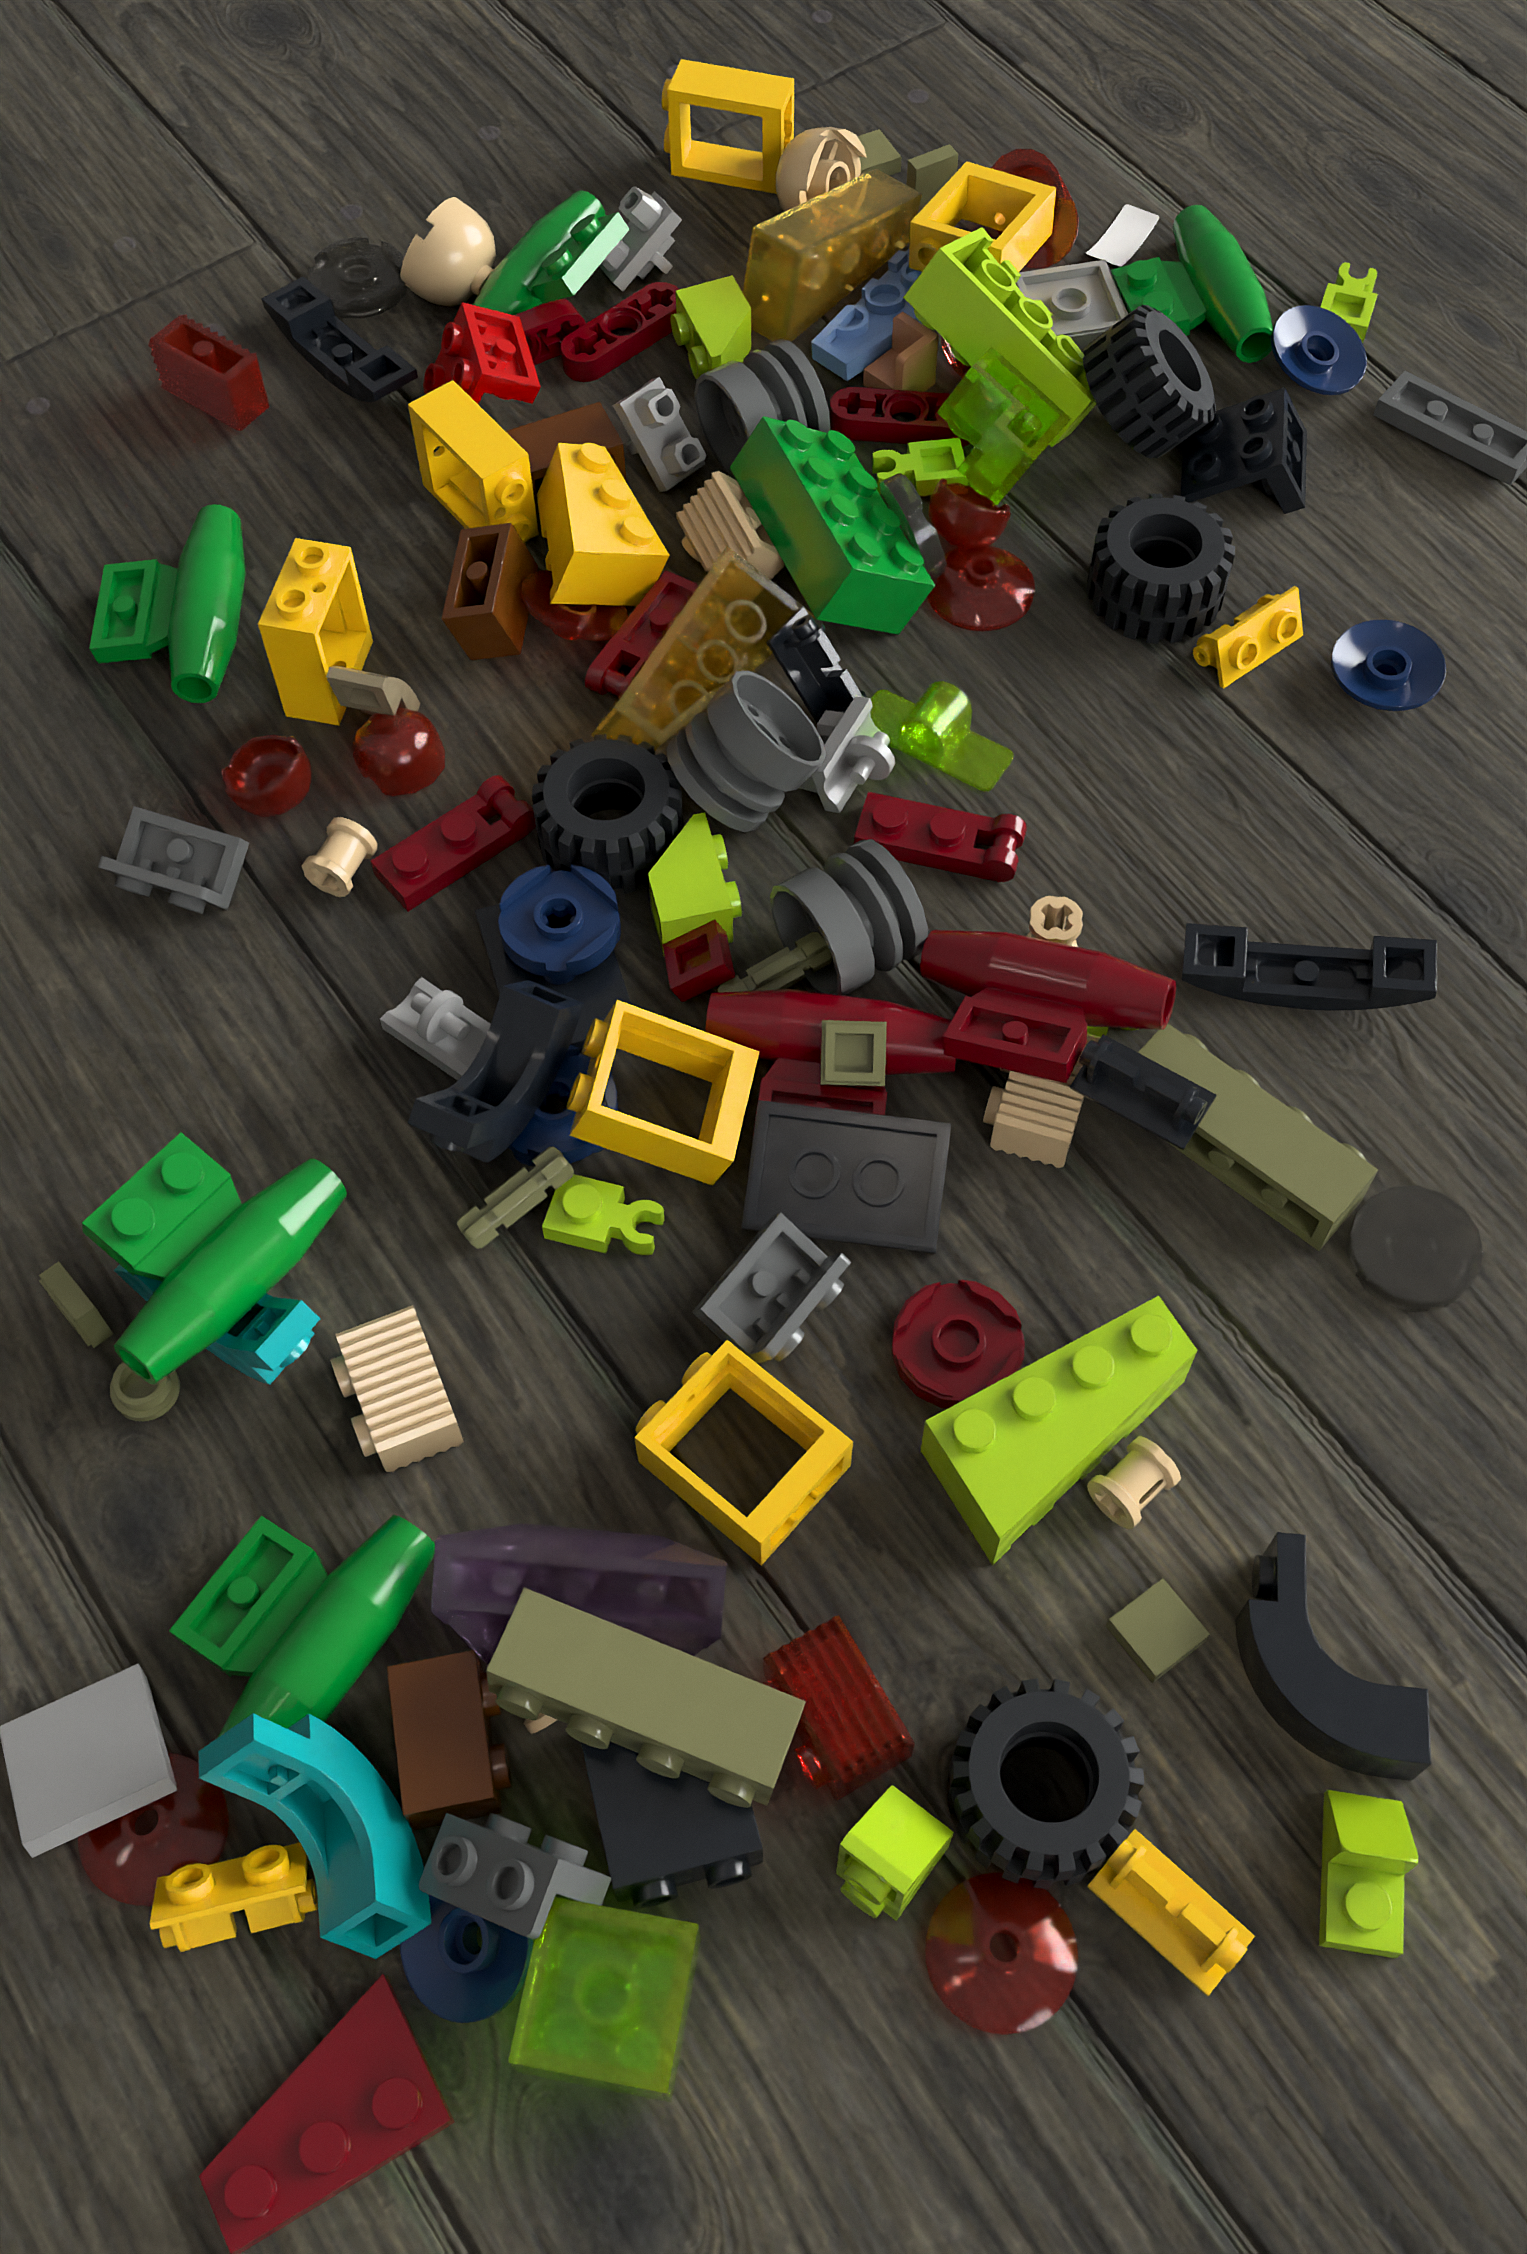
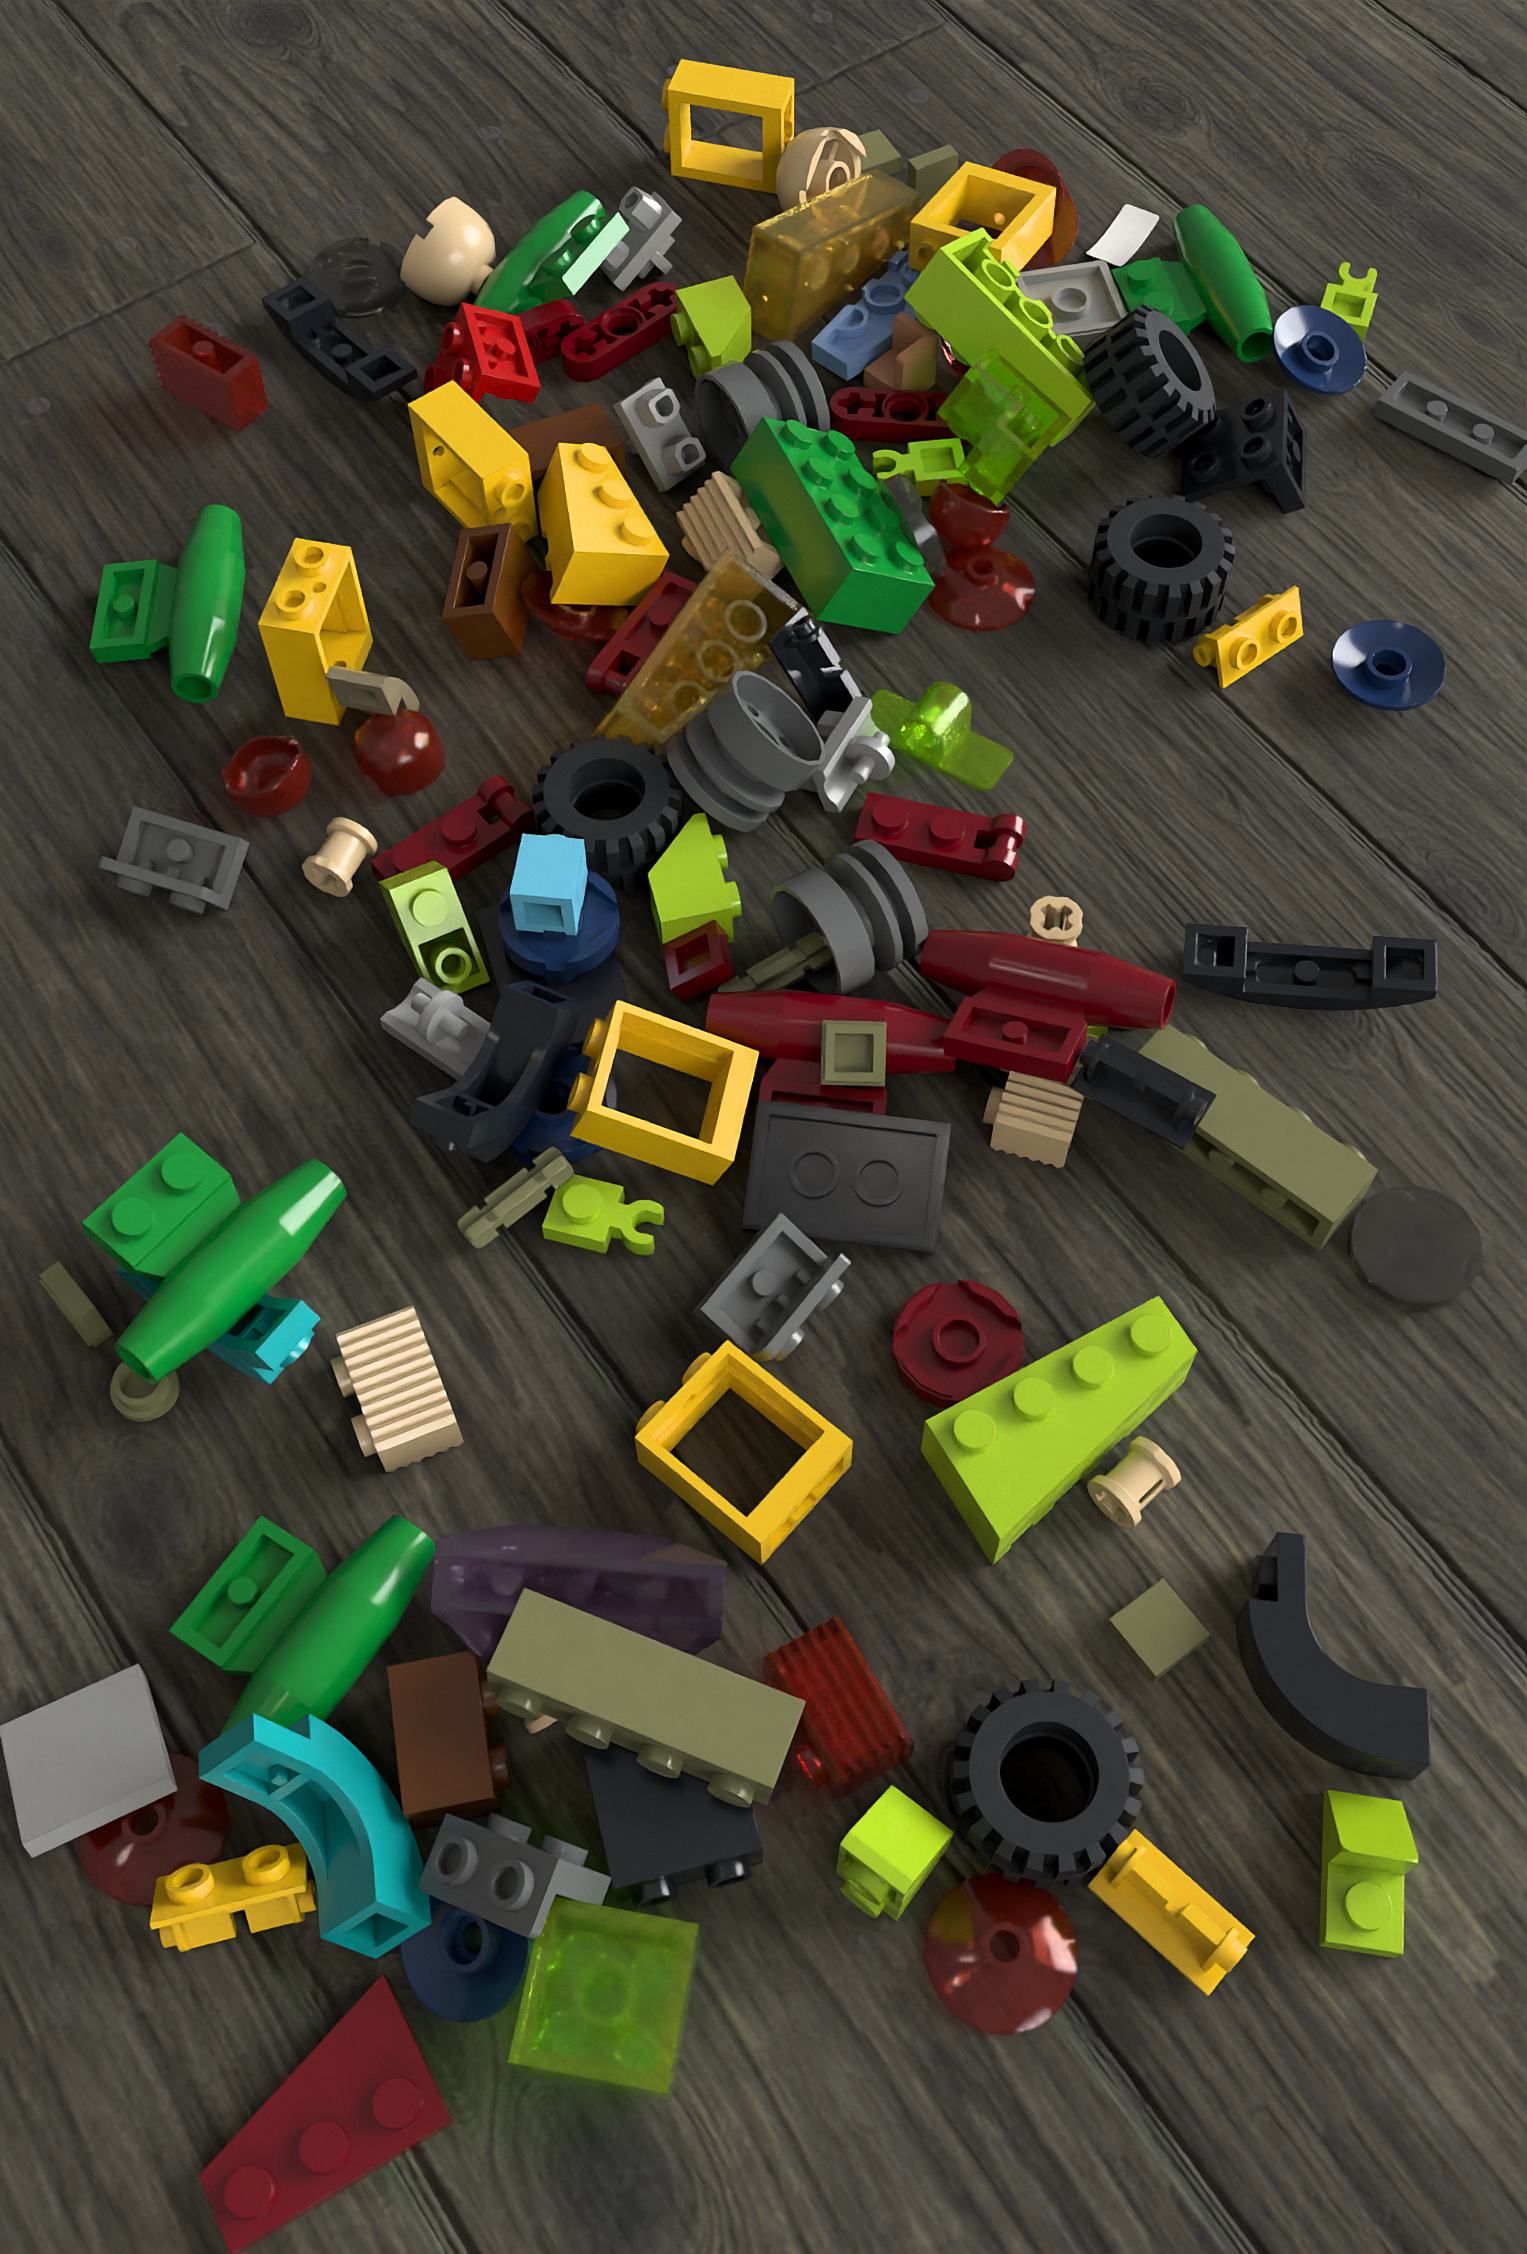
none -> lime slope [378,860,490,994]
none -> medium azure brick [510,834,588,936]

